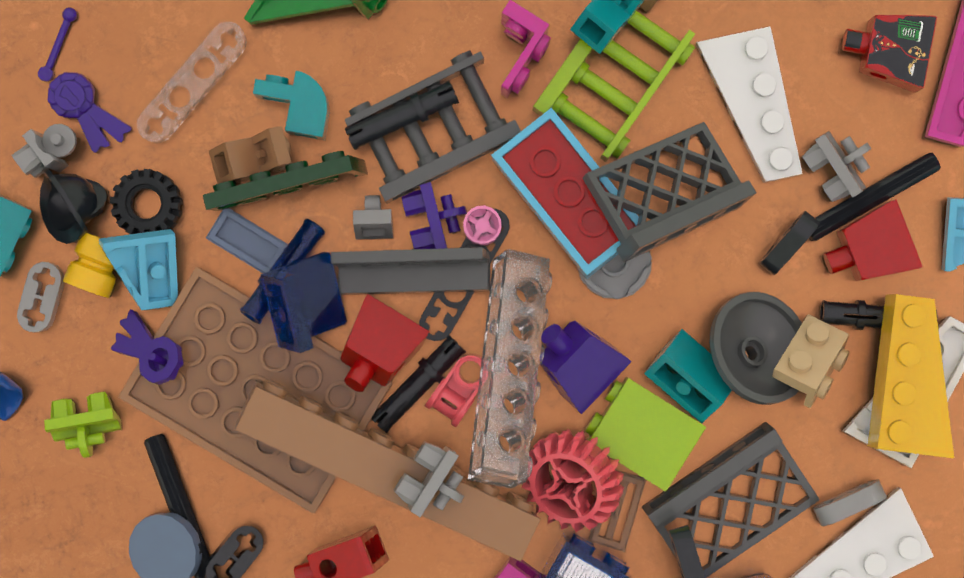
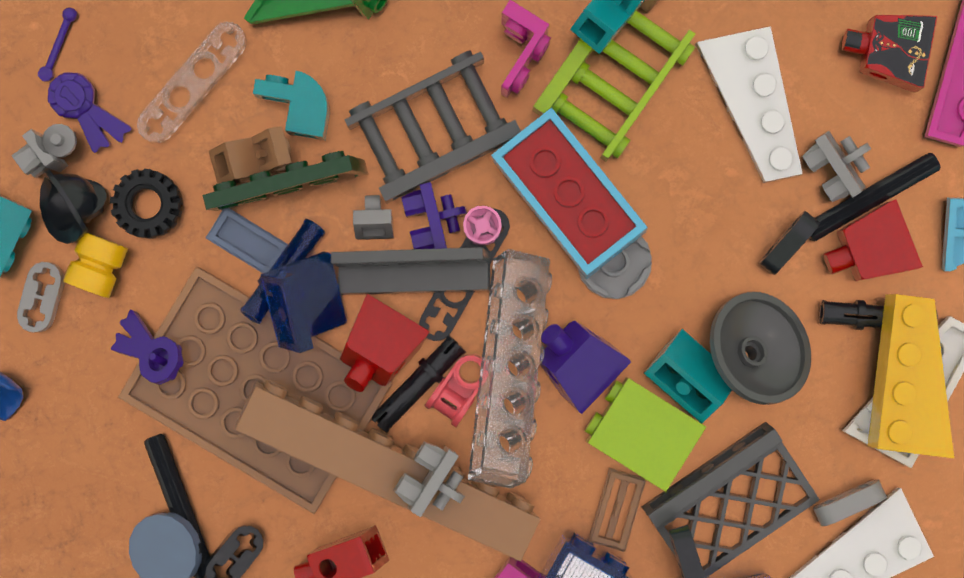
lime hips [44,392,122,458] -> none
medium azure wing [99,229,178,310] -> none
black pin [345,80,459,150] -> none
coral gear [521,429,624,532] -> none
dark grey fence [582,122,757,262] -> none
tan bracket [772,314,850,408] -> none

